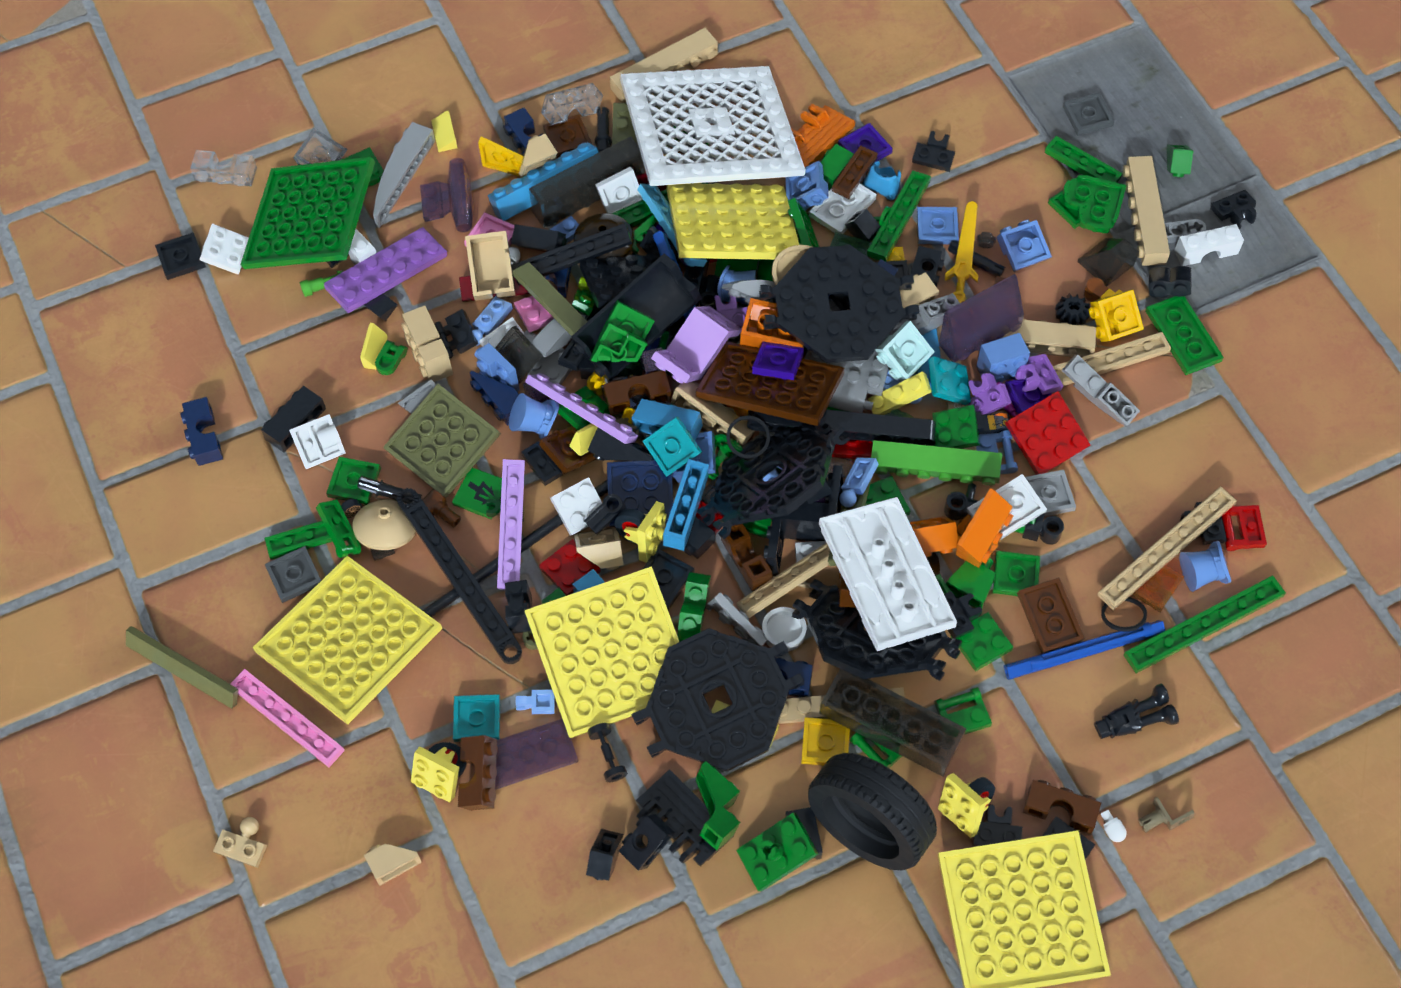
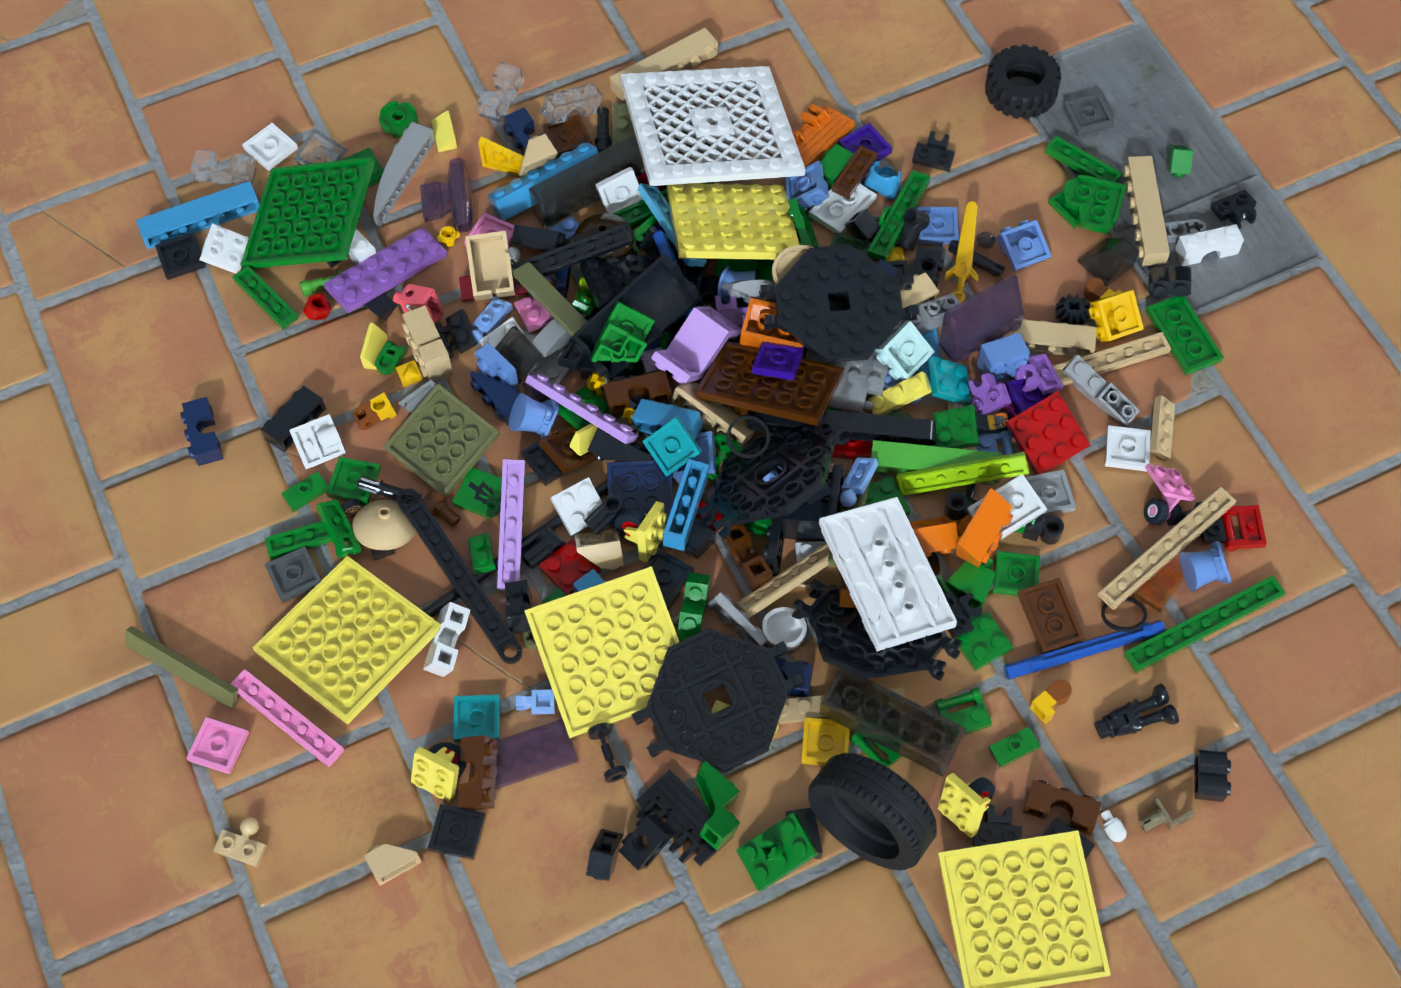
none -> dark azure brick [136,181,259,249]
none -> bright pink plate [186,717,249,775]
none -> green plate [232,265,299,330]
none -> white plate [242,123,298,171]
none -> green plate [281,471,328,512]
none -> red plate [303,293,331,320]
none -> leg [353,392,397,430]
none -> green plate [379,101,418,138]
none -> coral torso [393,284,444,323]
none -> yellow tile [395,360,423,387]
none -> white arch [423,602,470,677]
none -> black plate [428,804,486,860]
none -> yellow plate [437,226,460,247]
none -> green plate [468,532,496,576]
none -> clear arch [477,61,524,122]
none -> black piece [521,527,566,569]
none -> lime tile [896,451,1029,496]
none -> black piece [897,208,930,251]
none -> black tyre [985,44,1061,119]
none -> green plate [988,727,1040,768]
none -> leg [1030,680,1072,724]
none -> white plate [1105,425,1151,471]
none -> bright pink plate [1144,464,1196,526]
none -> tan plate [1150,395,1175,461]
none -> black brick [1194,750,1231,802]

